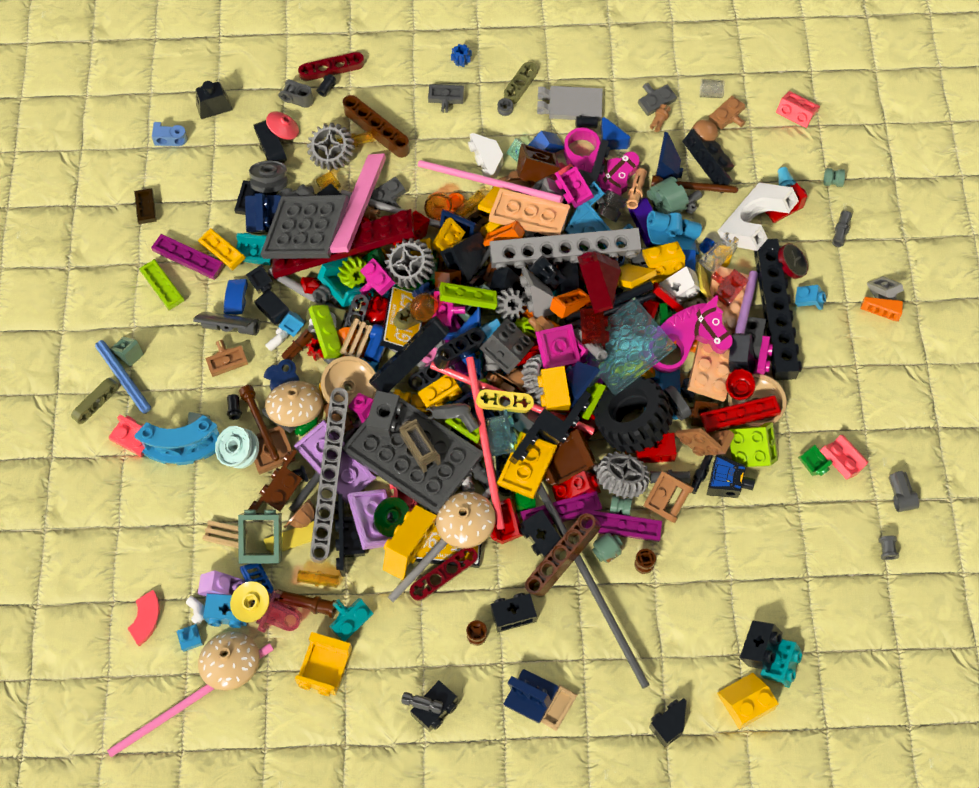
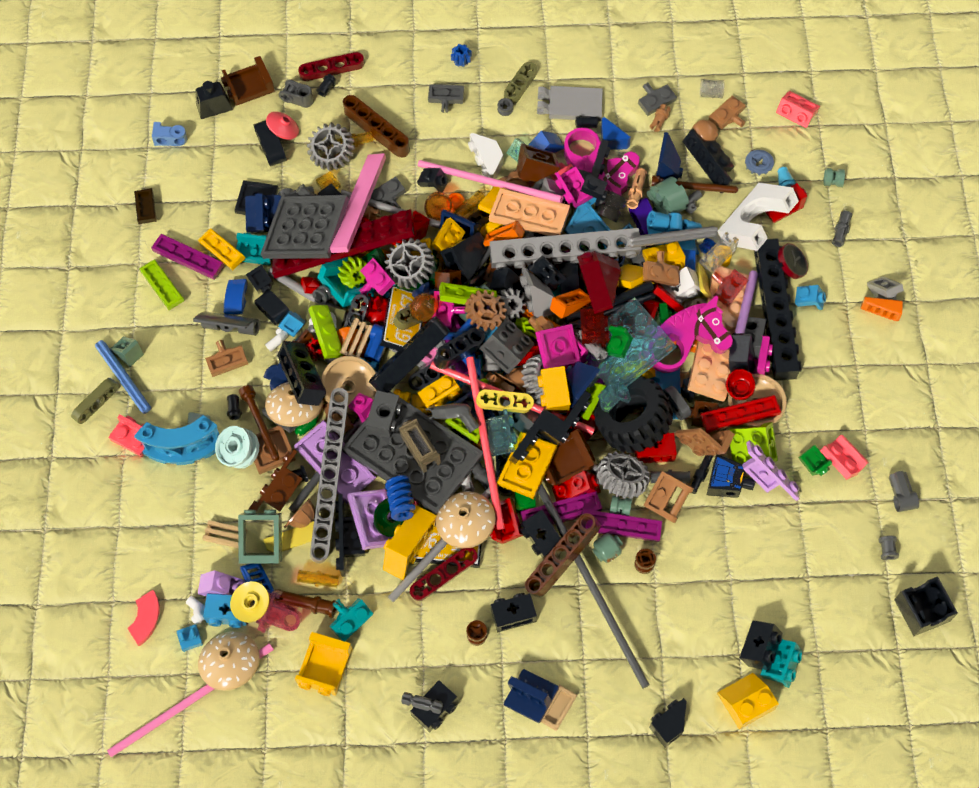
dark grey wheel [249,161,288,193] -> none
none -> reddish brown panel [221,56,275,106]
none -> black brick [277,341,326,406]
none -> blue piece [385,475,416,521]
none -> black bracket [417,168,449,193]
none -> medium nougat gear [464,290,507,331]
none -> black bracket [580,174,608,206]
none -> clear light blue bracket [598,381,631,412]
none -> green bracket [605,326,633,358]
none -> light grey axle [627,226,718,248]
none -> medium nougat plate [643,251,679,286]
none -> lavender bracket [742,440,800,501]
none -> sand blue gear [745,150,774,176]
none -> black piece [894,576,958,636]

